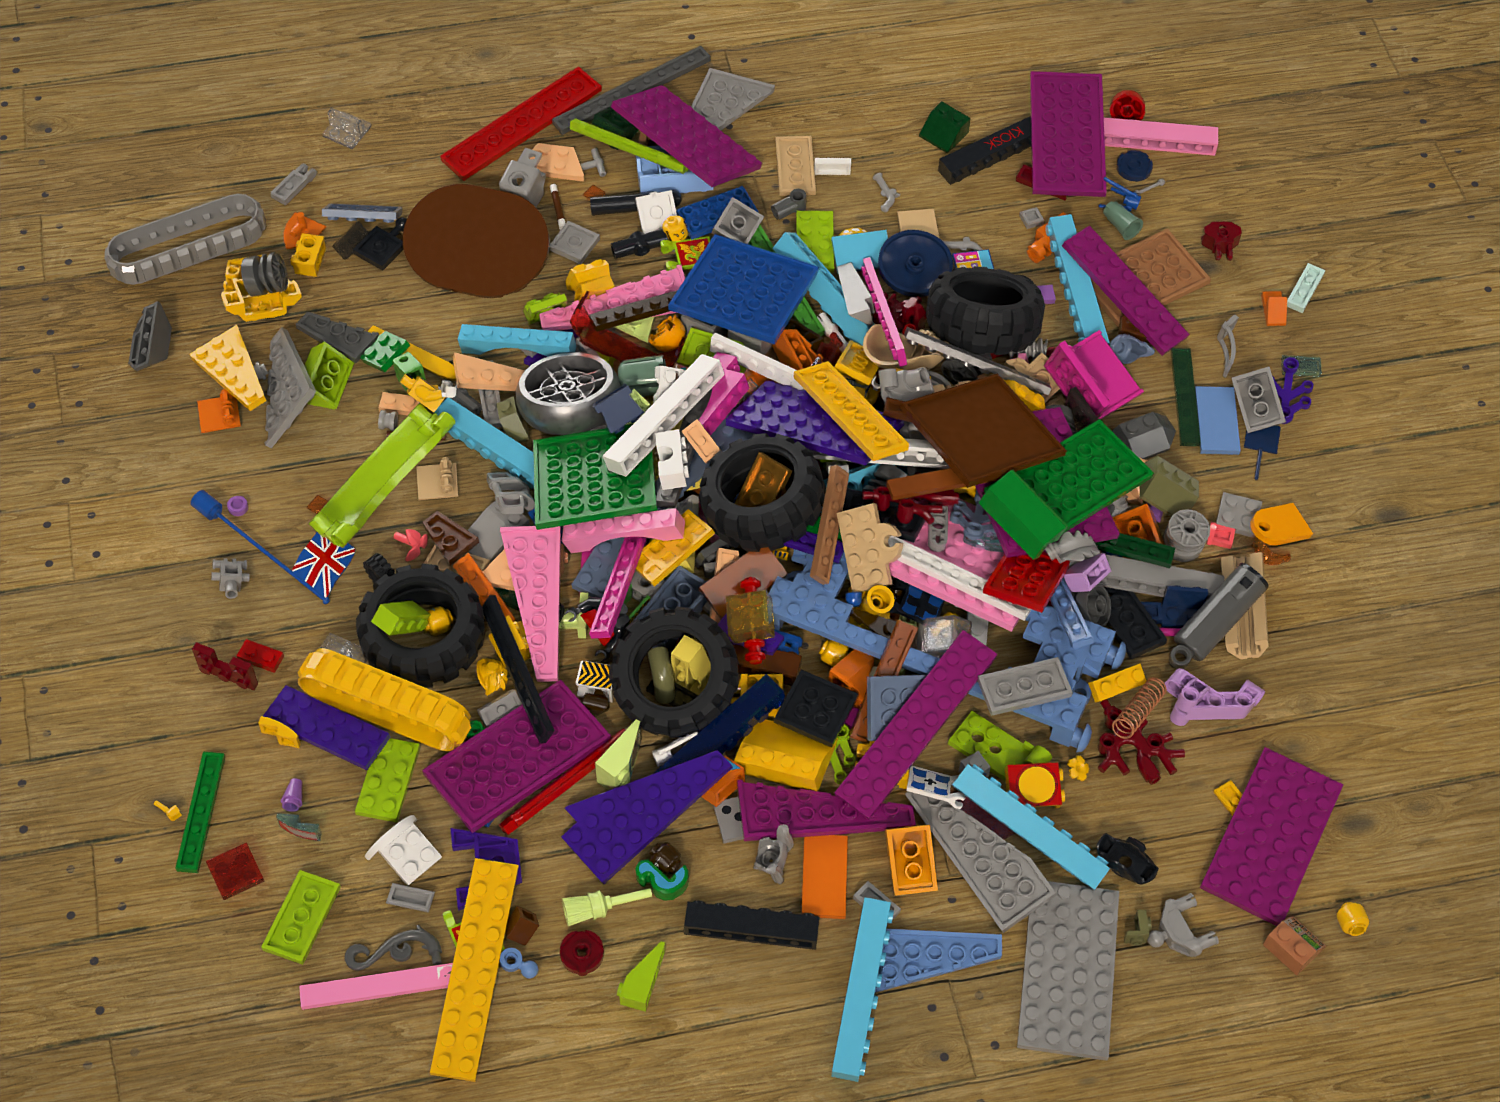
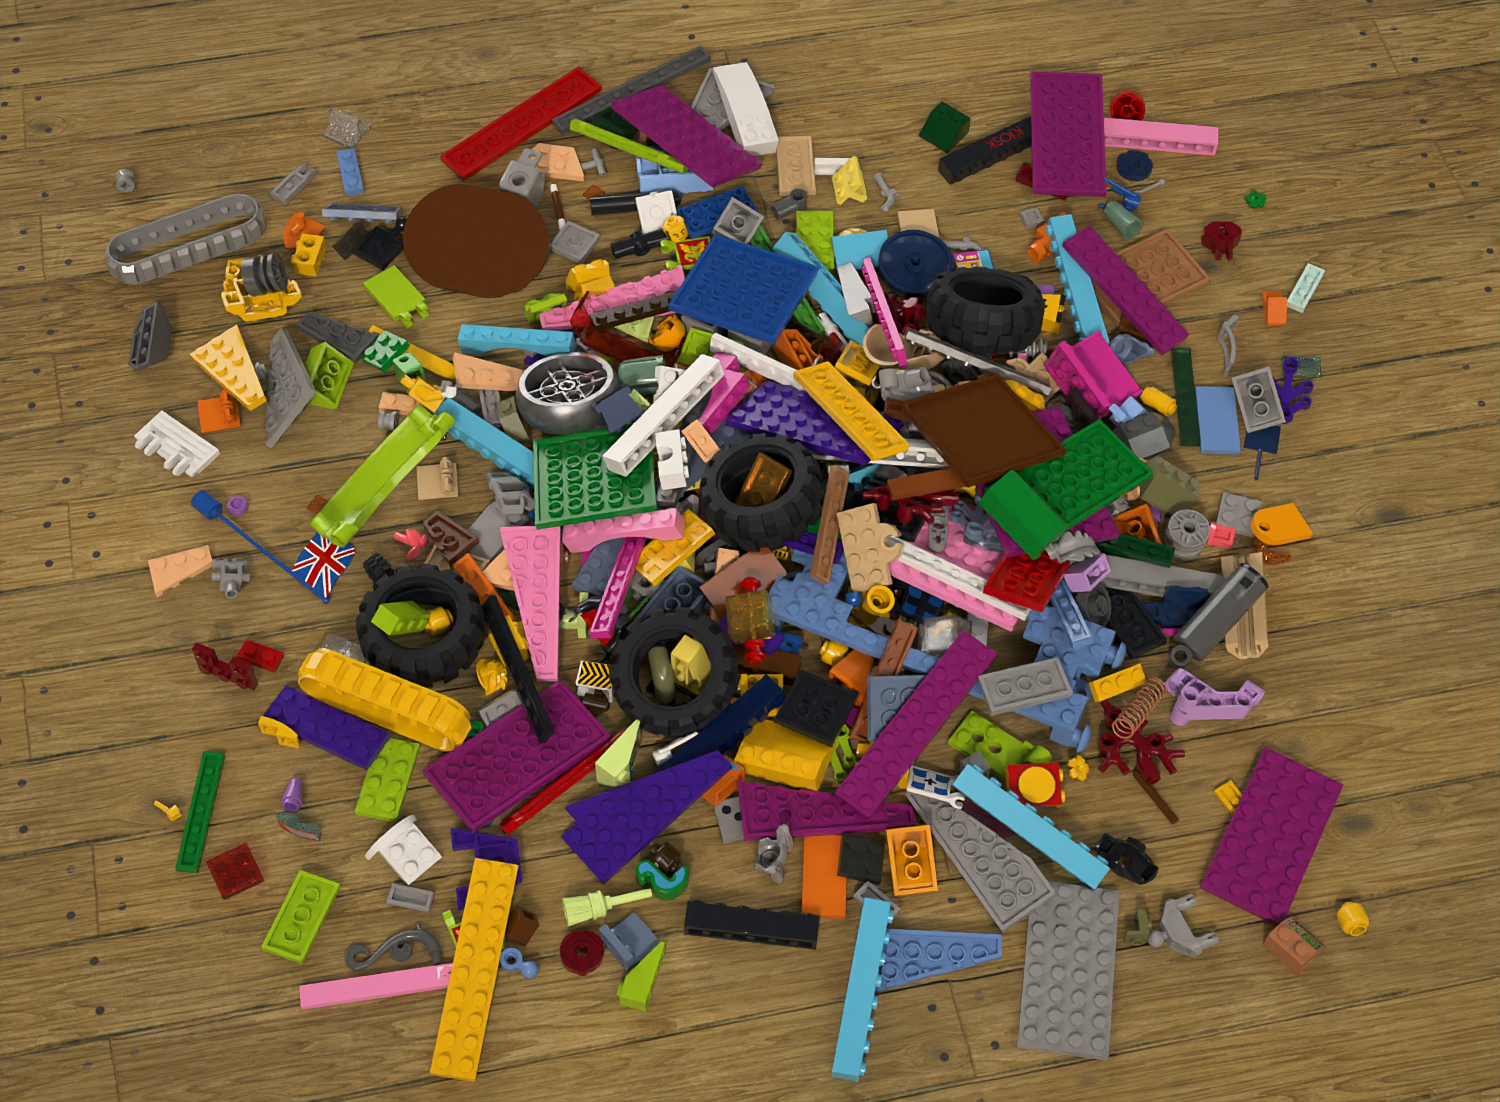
none -> light grey wheel [115,169,135,192]
none -> white hinge [134,411,220,478]
none -> light nougat wing [148,545,212,597]
none -> medium blue plate [336,148,364,196]
none -> lime tile [363,265,429,329]
none -> sand blue bracket [599,913,660,972]
none -> white slope [712,62,779,156]
none -> light yellow bracket [832,156,868,205]
none -> pearl dark grey plate [837,833,885,885]
none -> yellow torso [1041,294,1066,335]
none -> light blue brick [1108,396,1149,426]
none -> reddish brown bar [1133,770,1179,825]
none -> yellow head [1140,386,1177,416]
none -> green plant [1244,190,1267,209]

